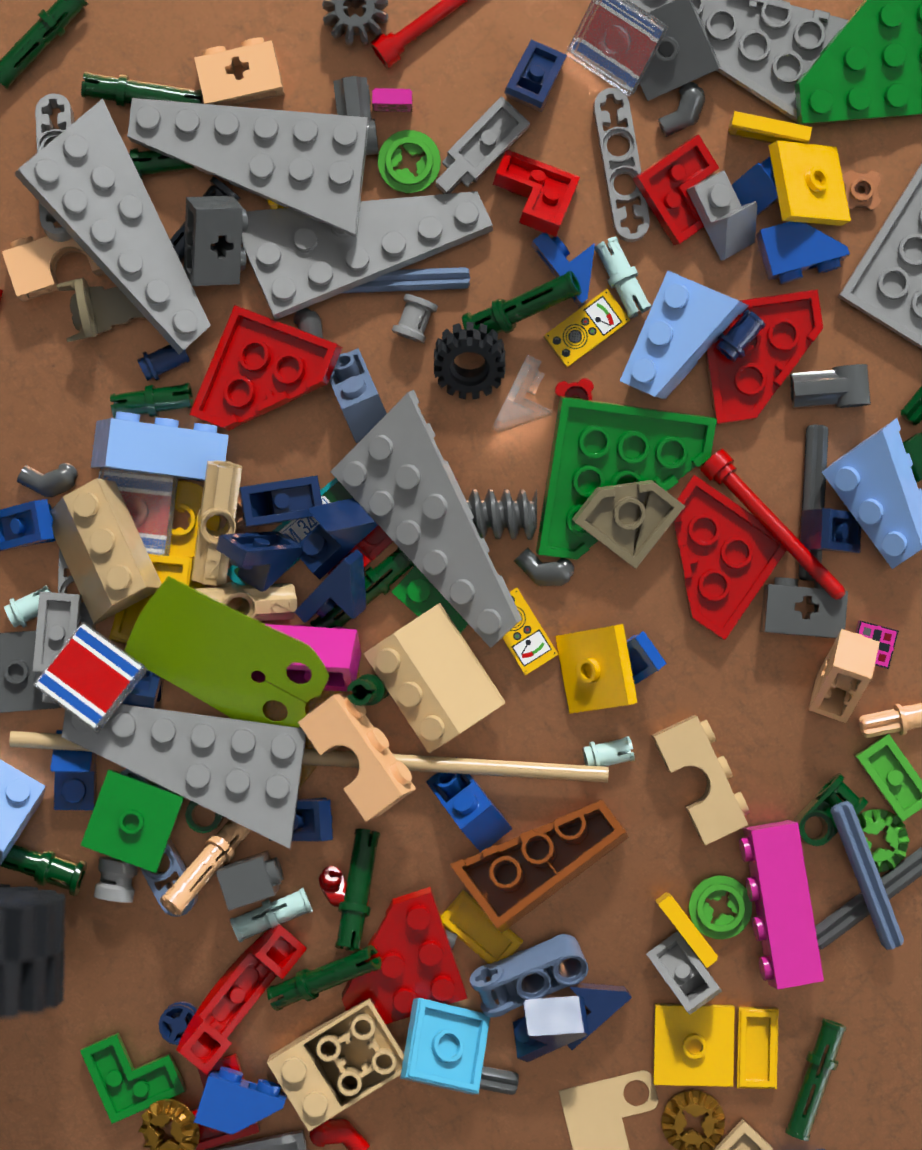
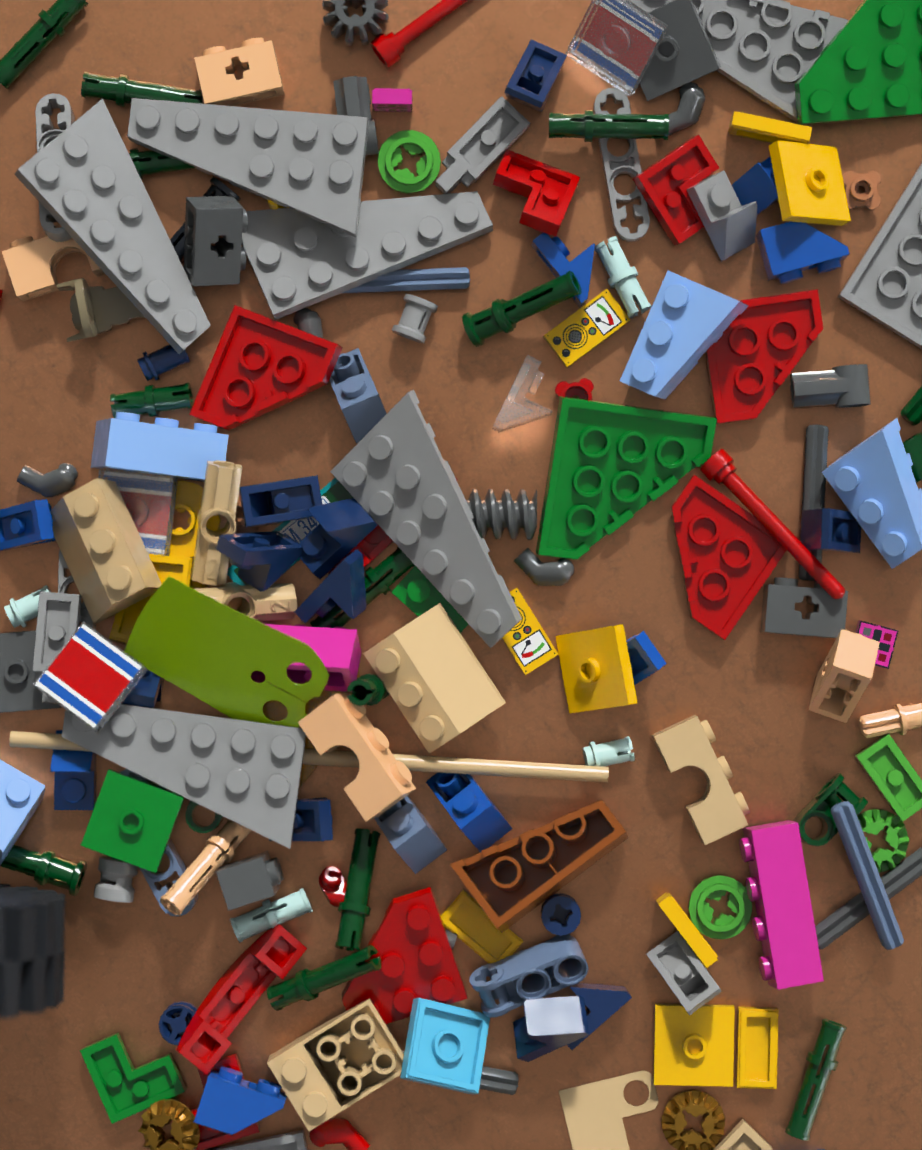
black tyre [434,322,505,399] -> none
dark tan plate [572,480,685,569] -> none
dark blue pin [716,309,766,362] -> none
none -> sand blue slope [374,795,447,874]
none -> dark blue wheel [540,893,581,936]
none -> dark green pin [549,110,669,142]

